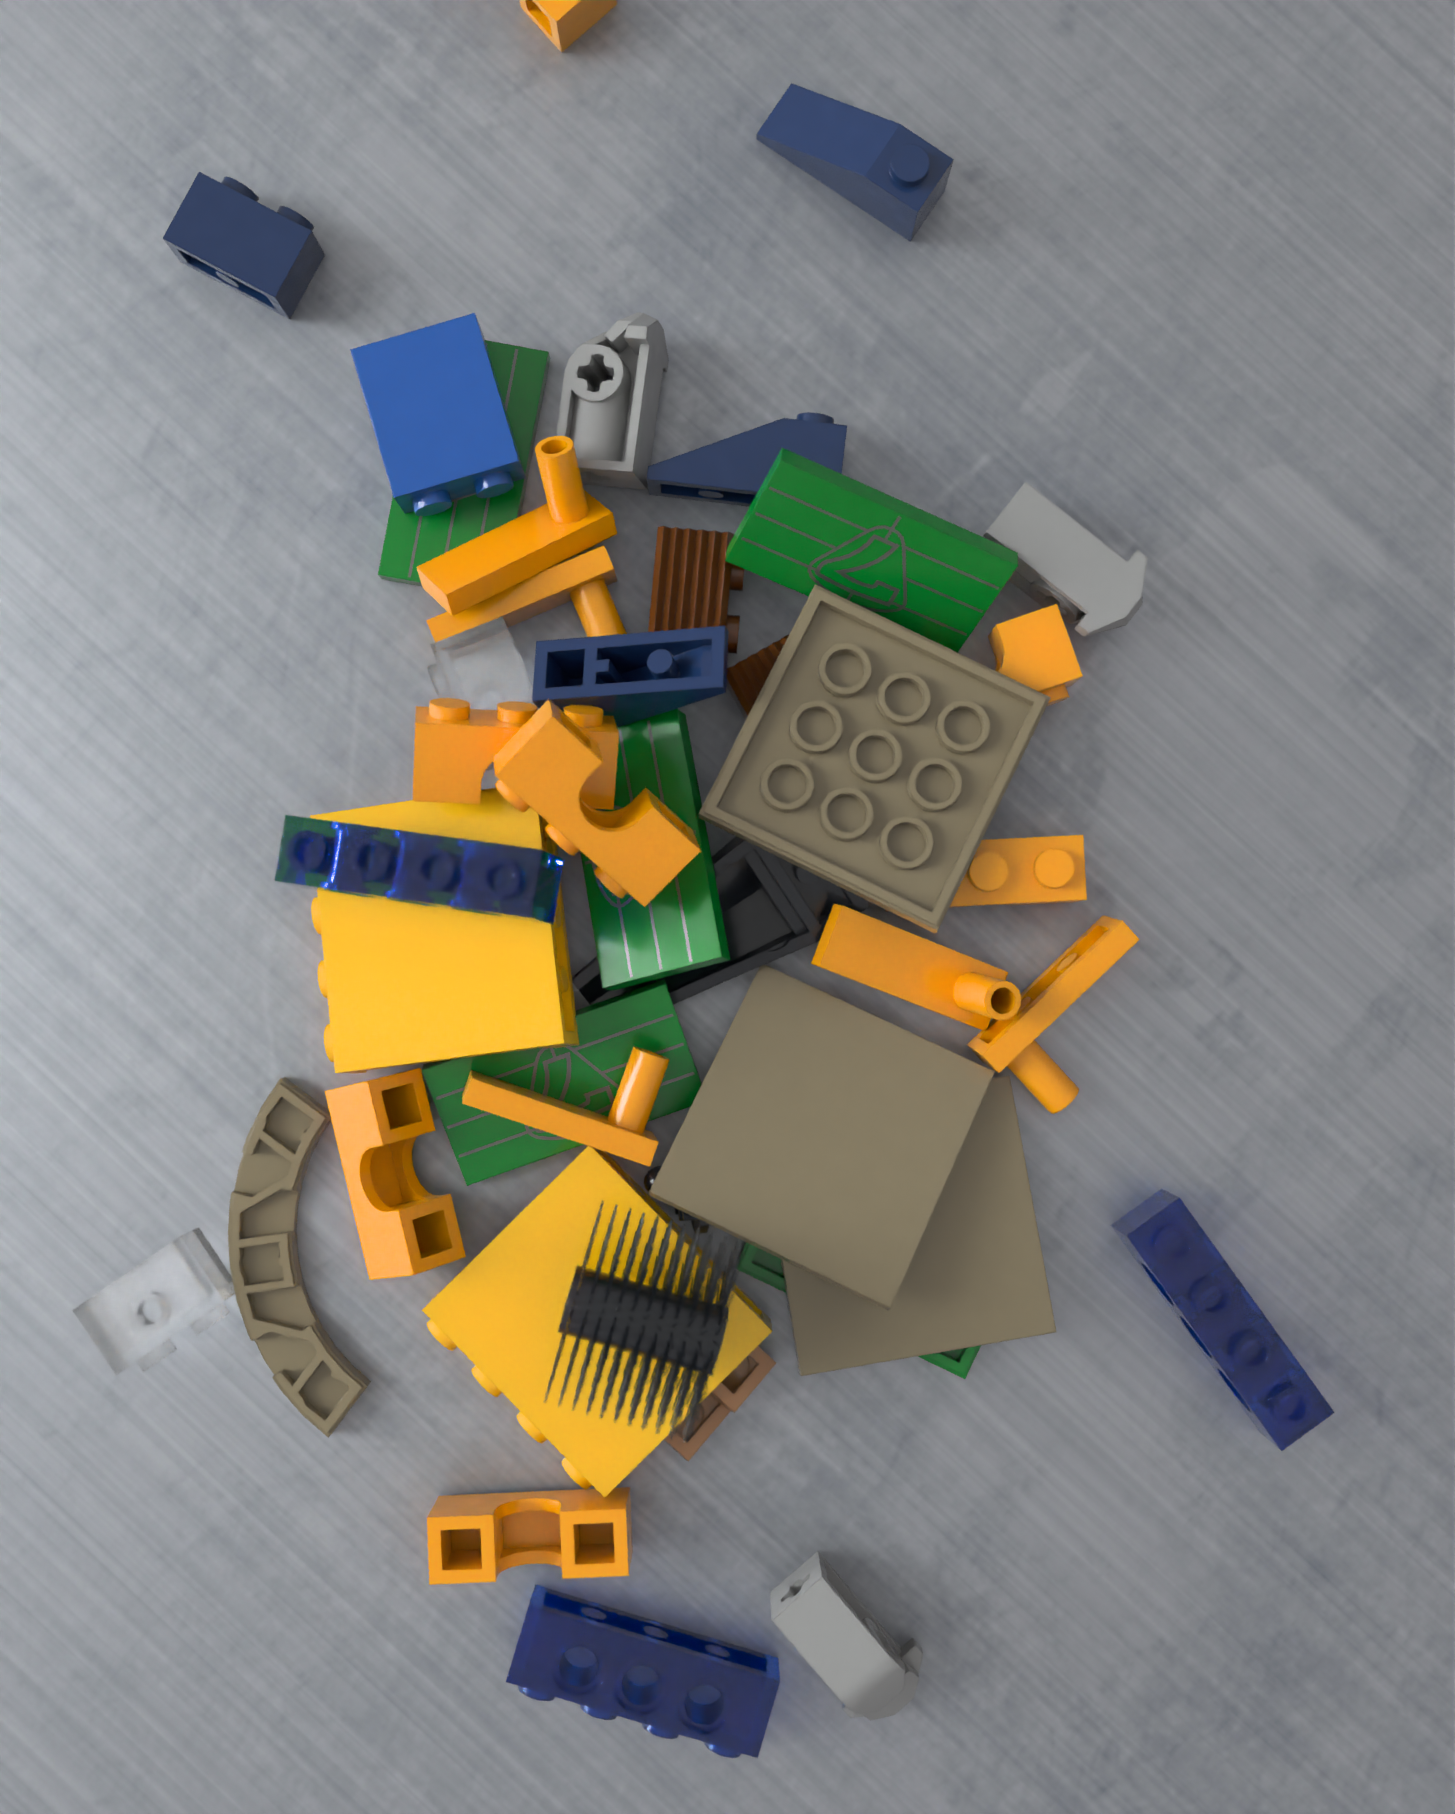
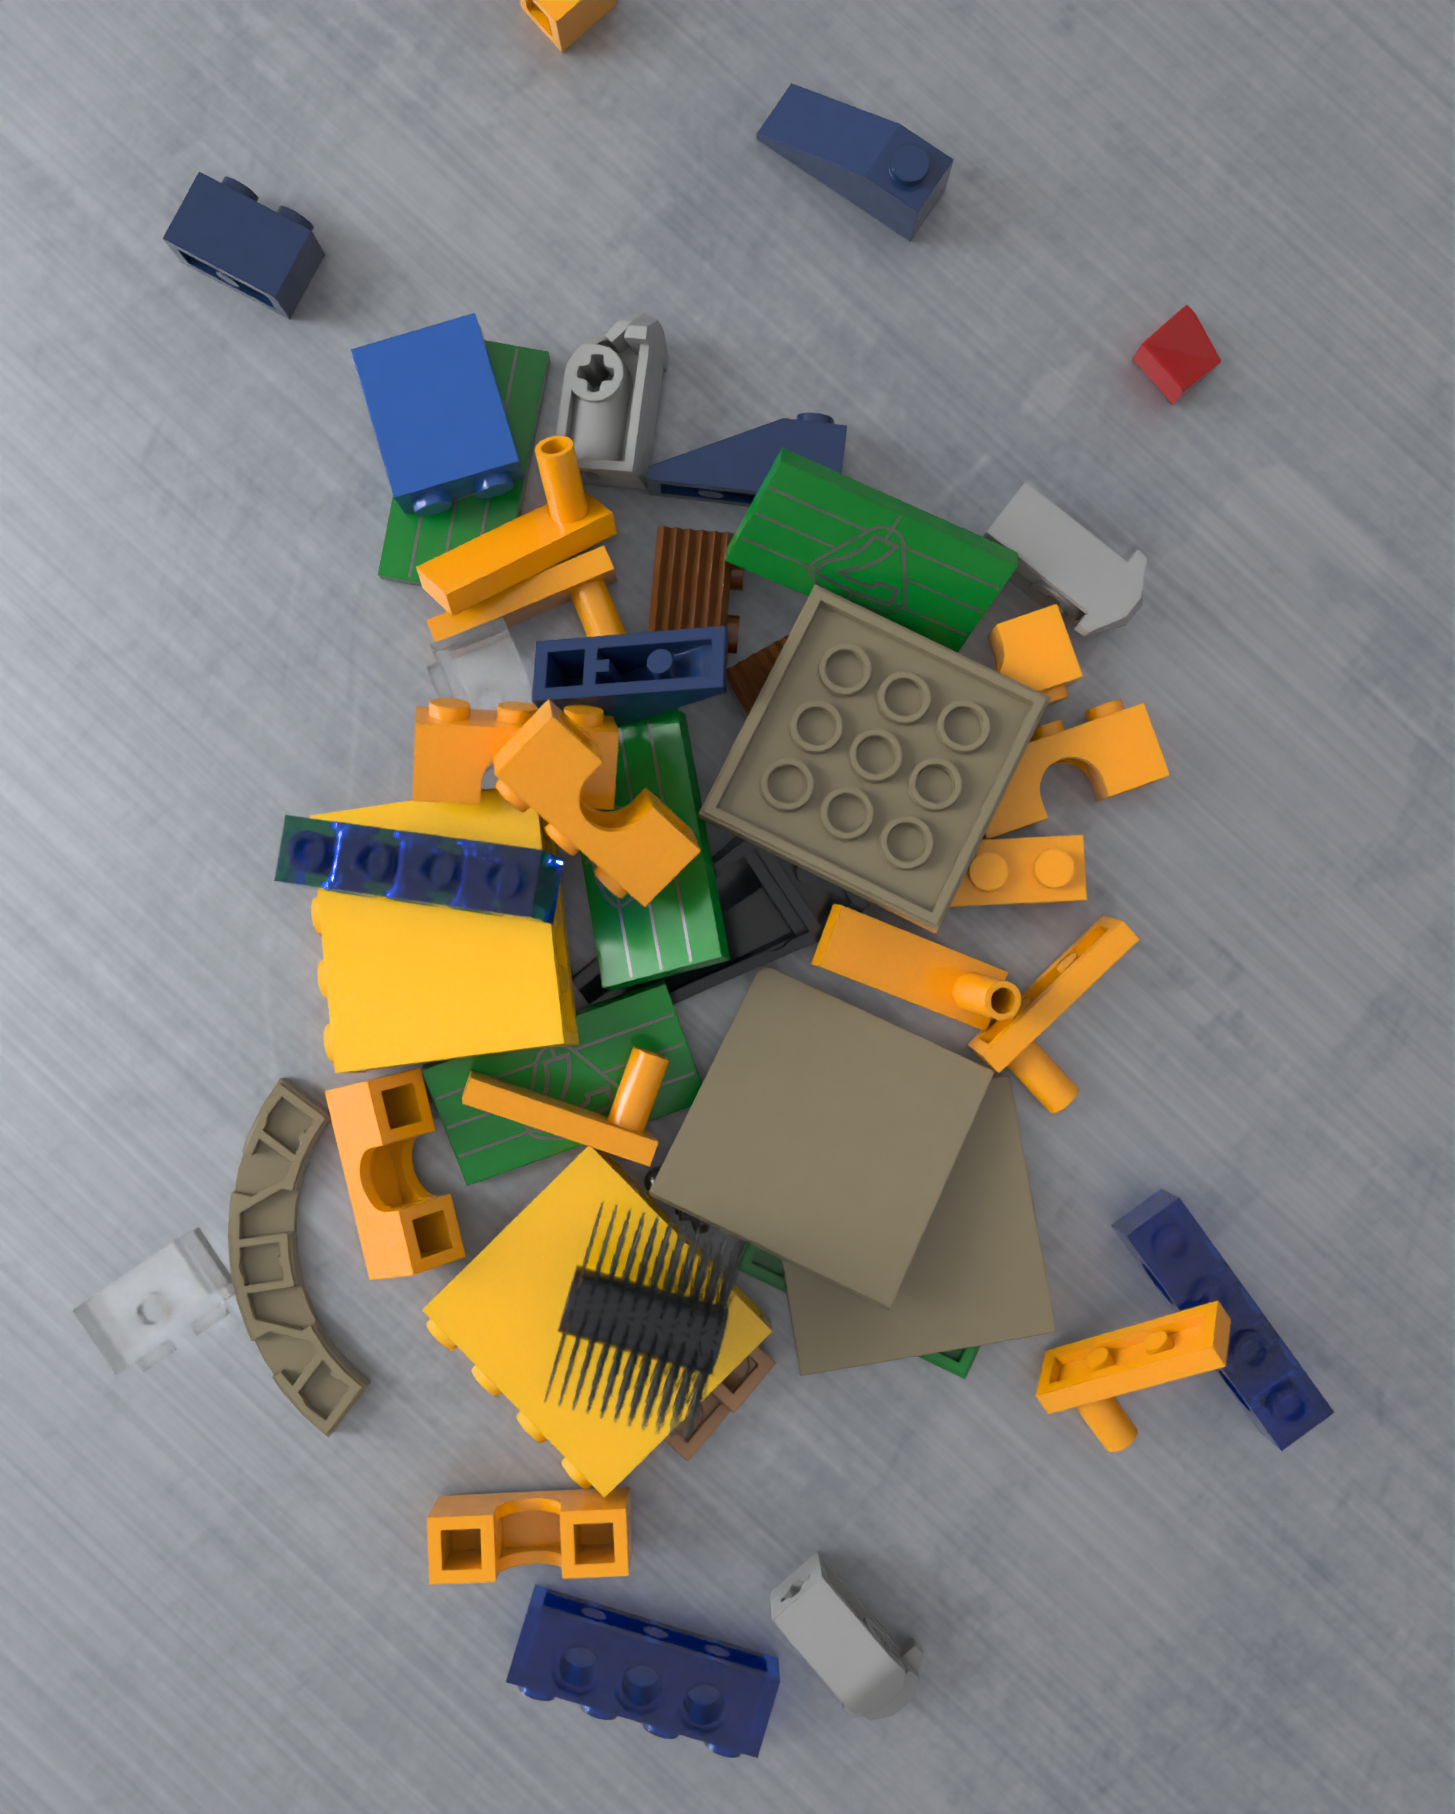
none -> light orange arch [982,699,1170,840]
none -> light orange piece [1036,1301,1231,1452]
none -> red slope [1132,305,1222,405]

